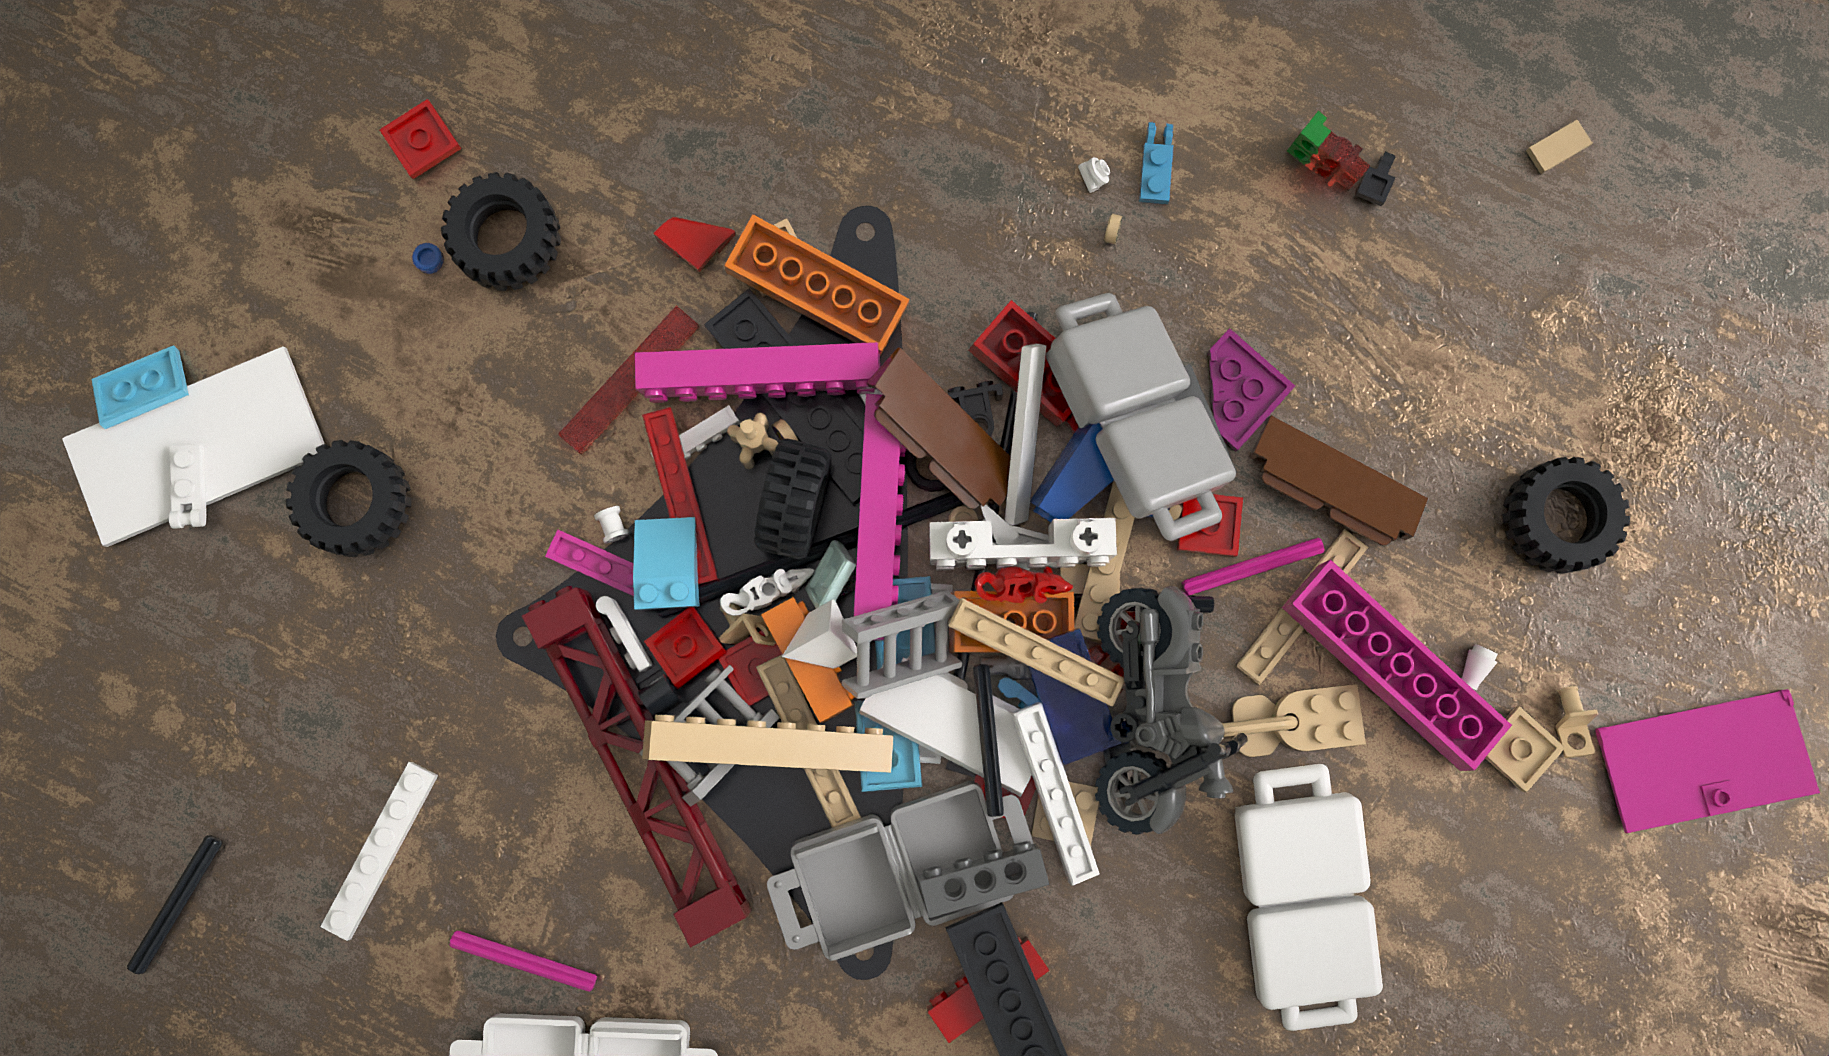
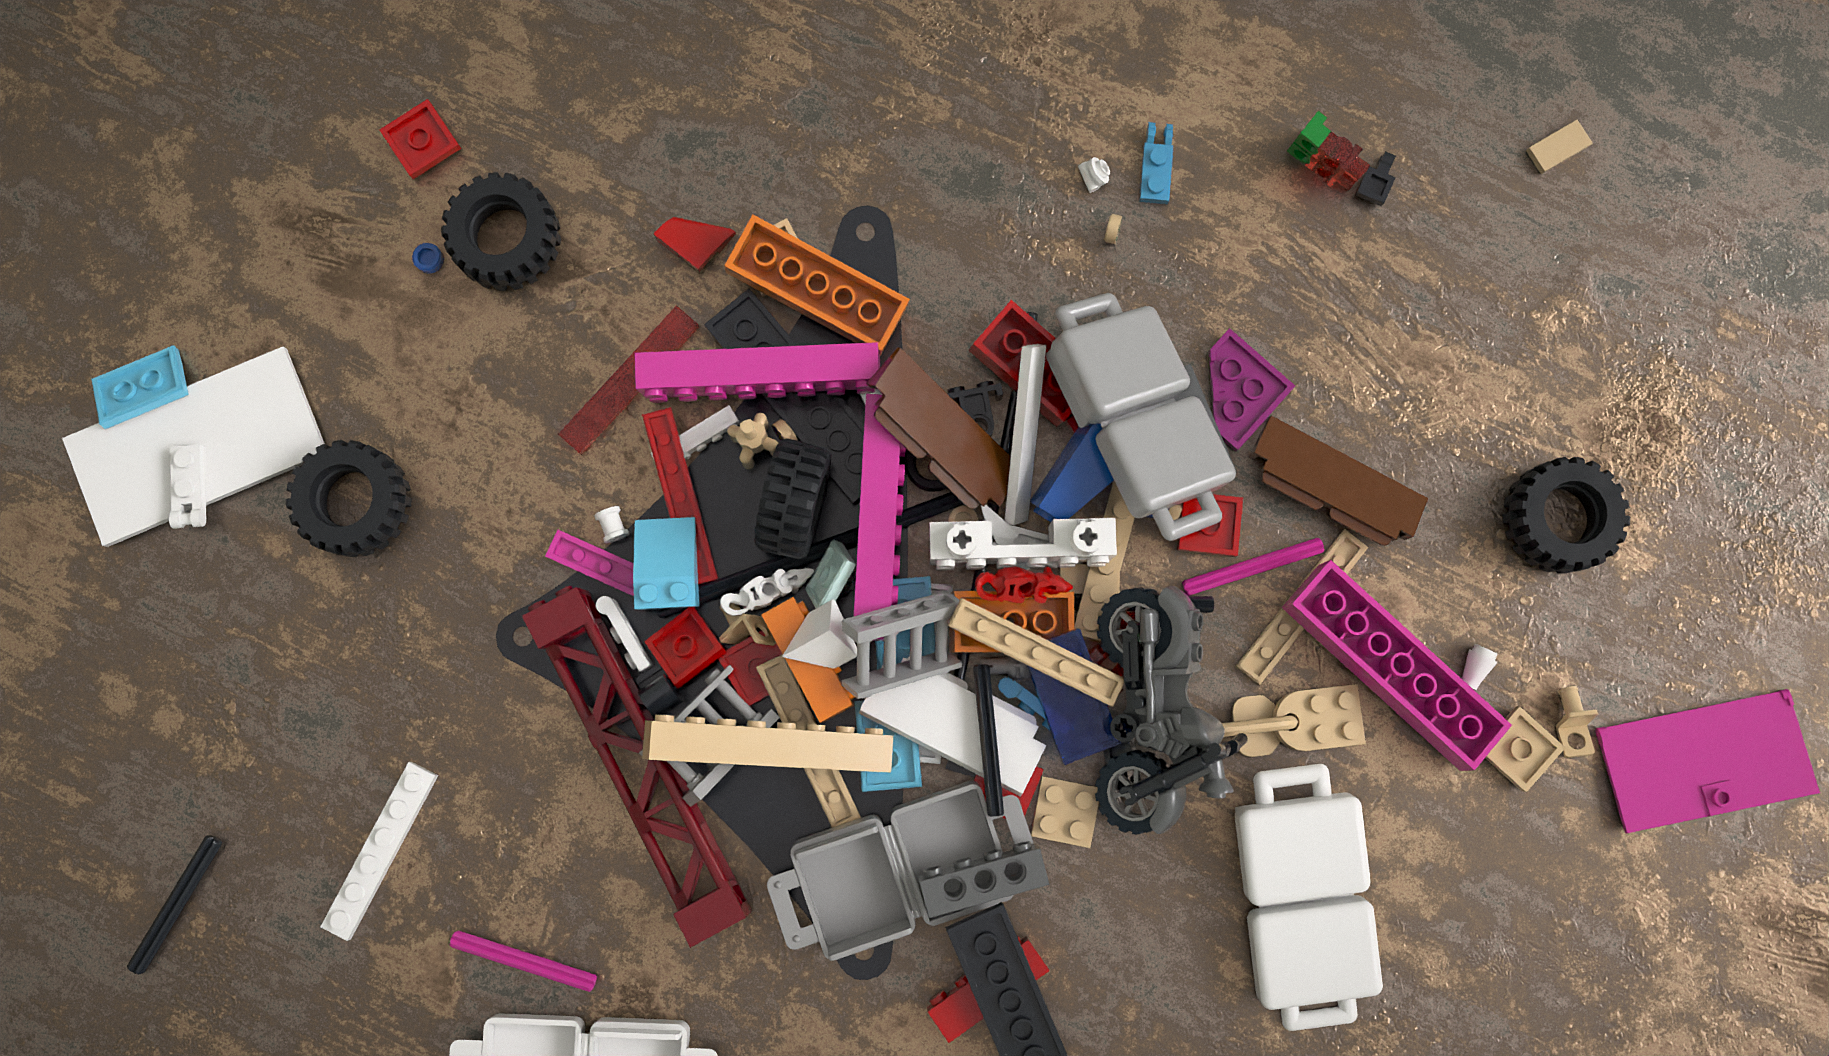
white tile [1011,702,1099,886] -> none

